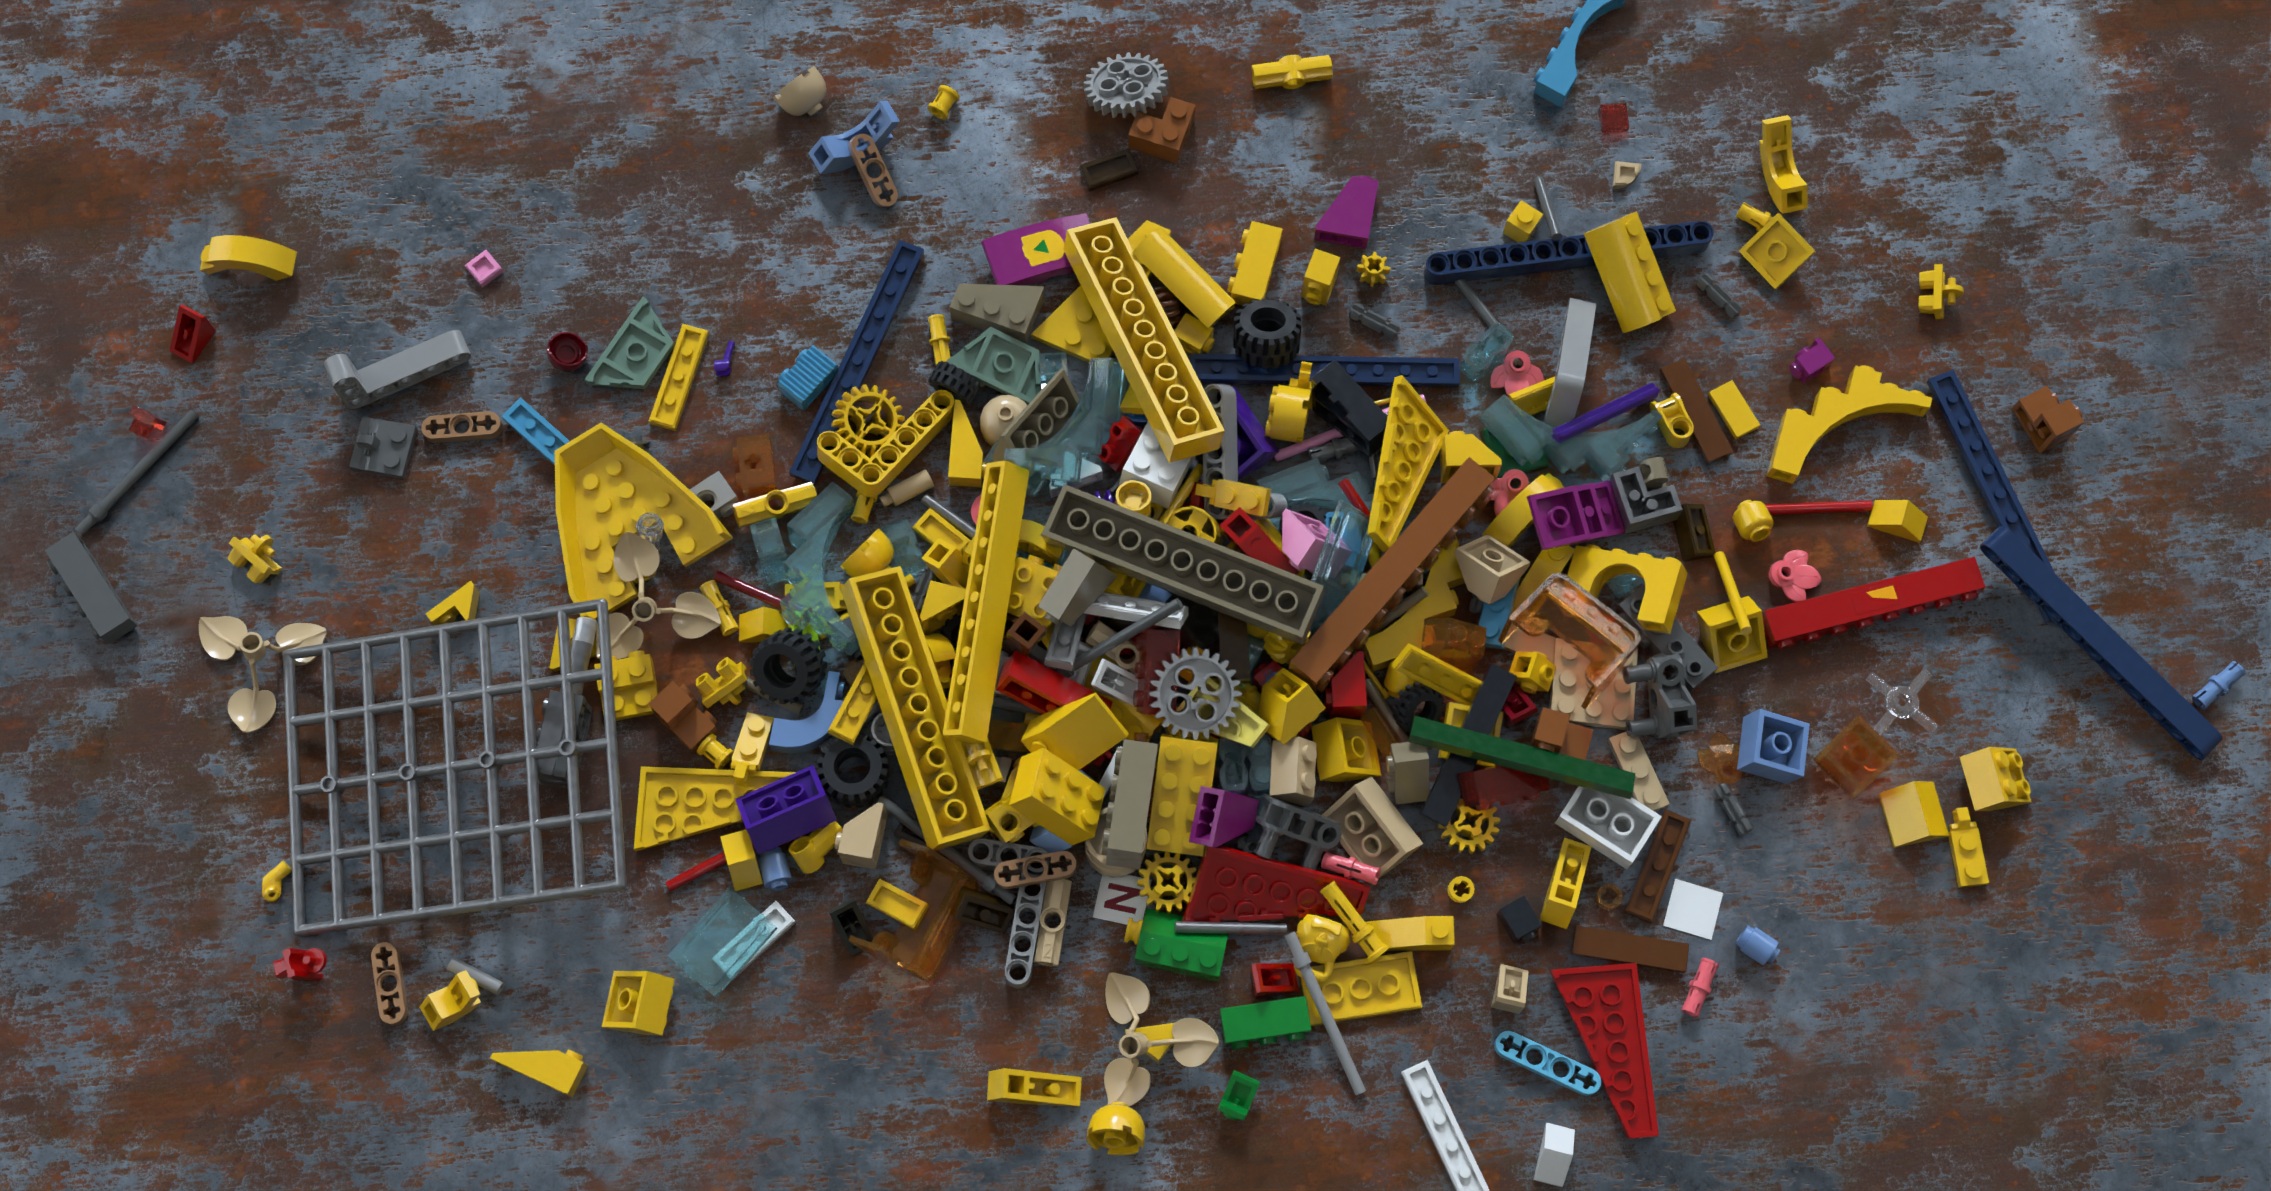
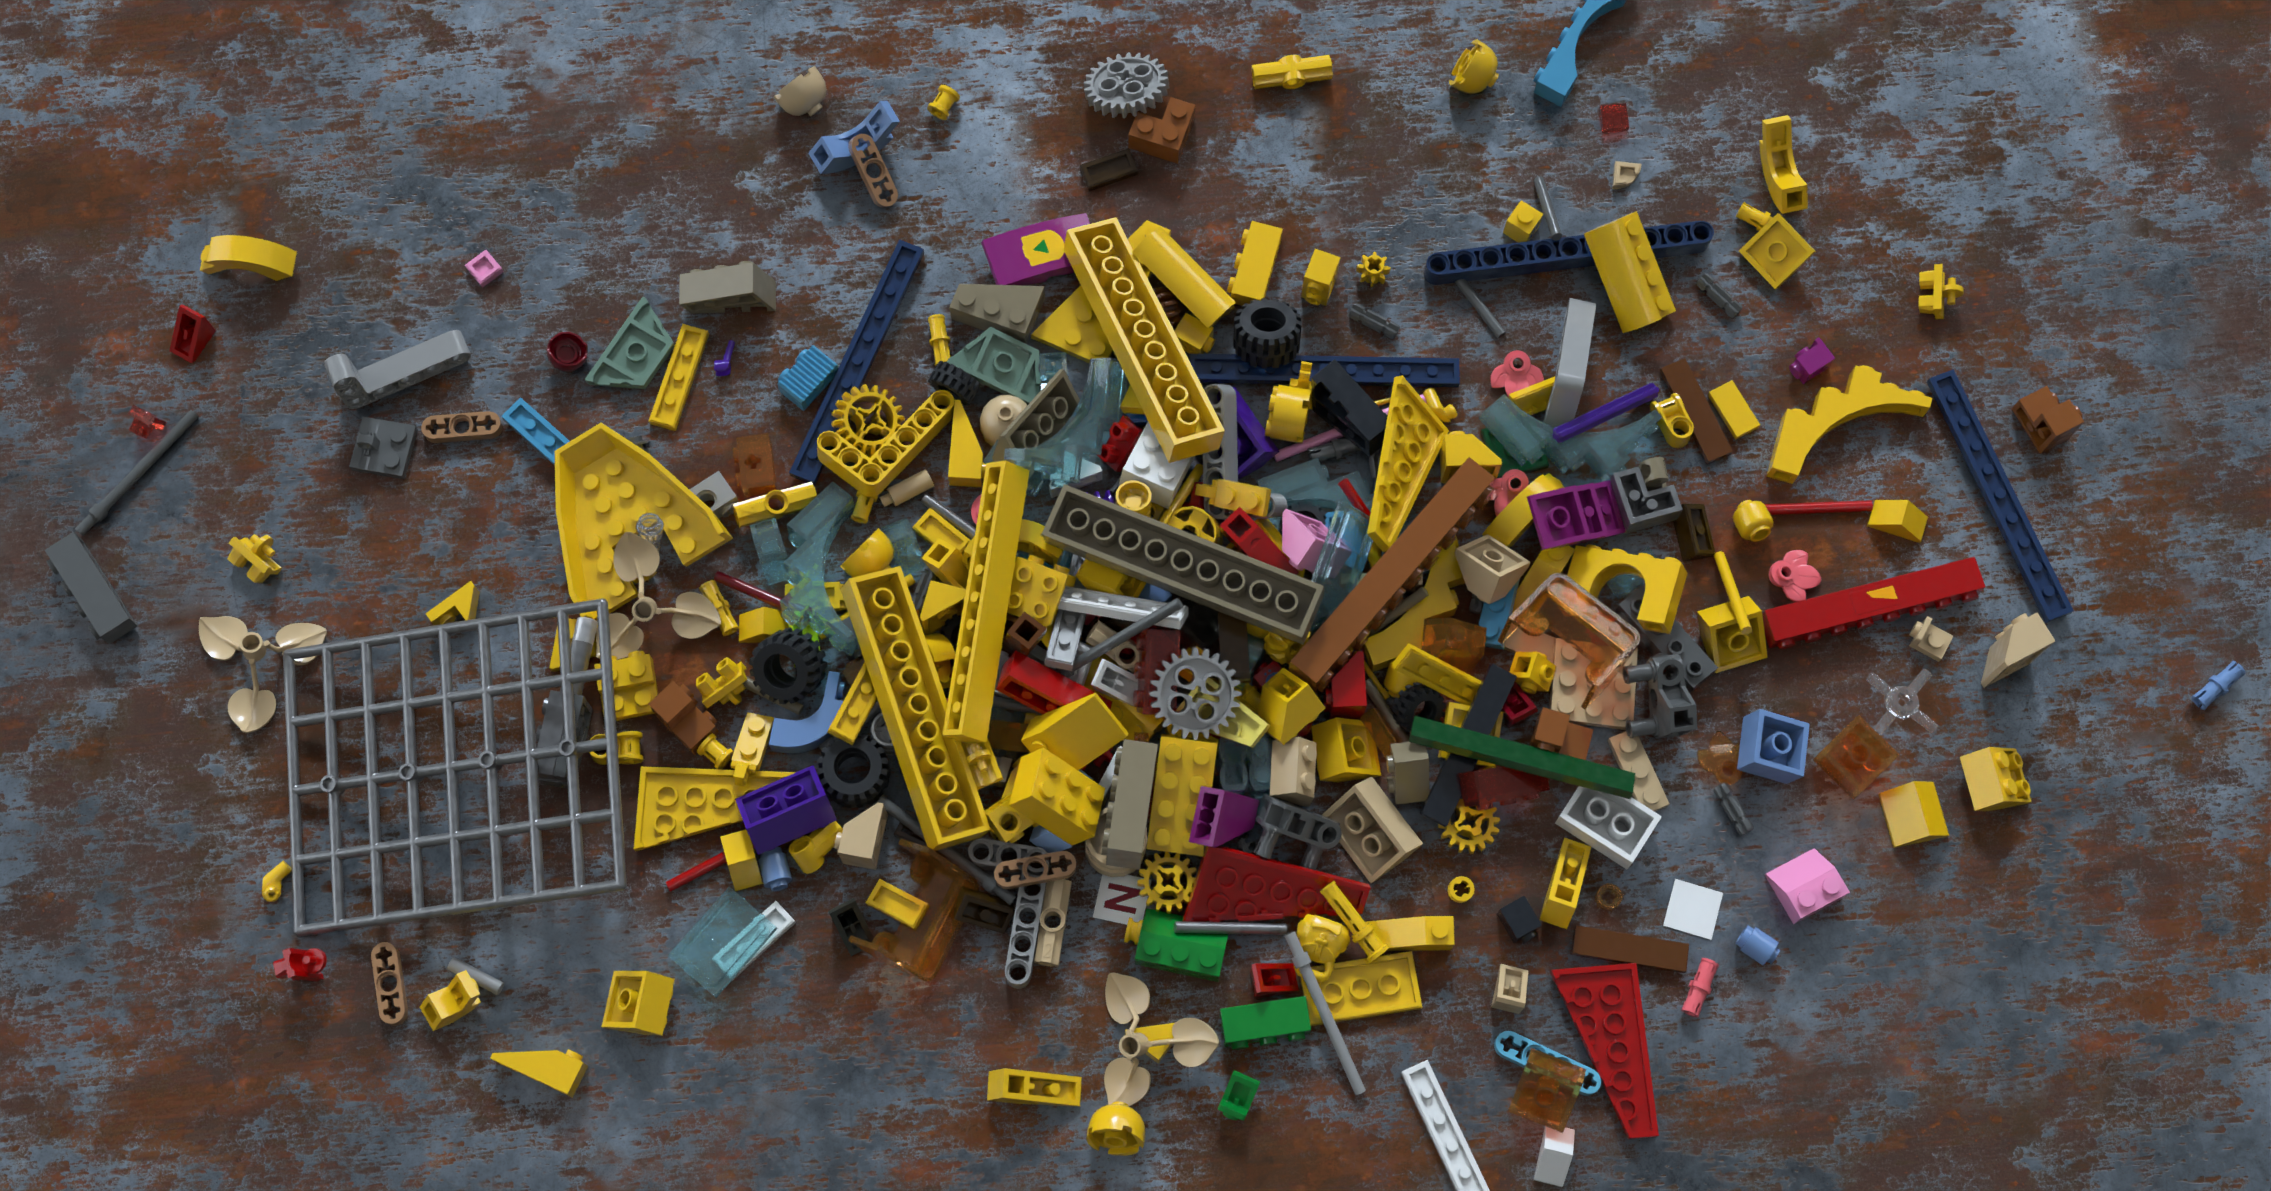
dark tan slope [1038,549,1117,626] -> none
magenta slope [1314,176,1379,249] -> none
coral pin [1321,852,1381,885] -> none
clear light blue brick [1459,323,1514,382] -> none
reddish brown tile [1624,809,1691,924] -> none
yellow hinge [1948,807,1989,888] -> none
dark blue beam [1980,526,2223,760] -> none
none -> yellow piece [589,731,643,765]
none -> dark tan wedge [679,261,776,314]
none -> yellow arm [1423,388,1458,422]
none -> yellow cylinder [1449,39,1499,94]
none -> clear orange brick [1508,1048,1586,1133]
none -> bright pink slope [1765,849,1850,924]
none -> tan bracket [1909,616,1953,662]
none -> tan slope [1981,612,2055,688]

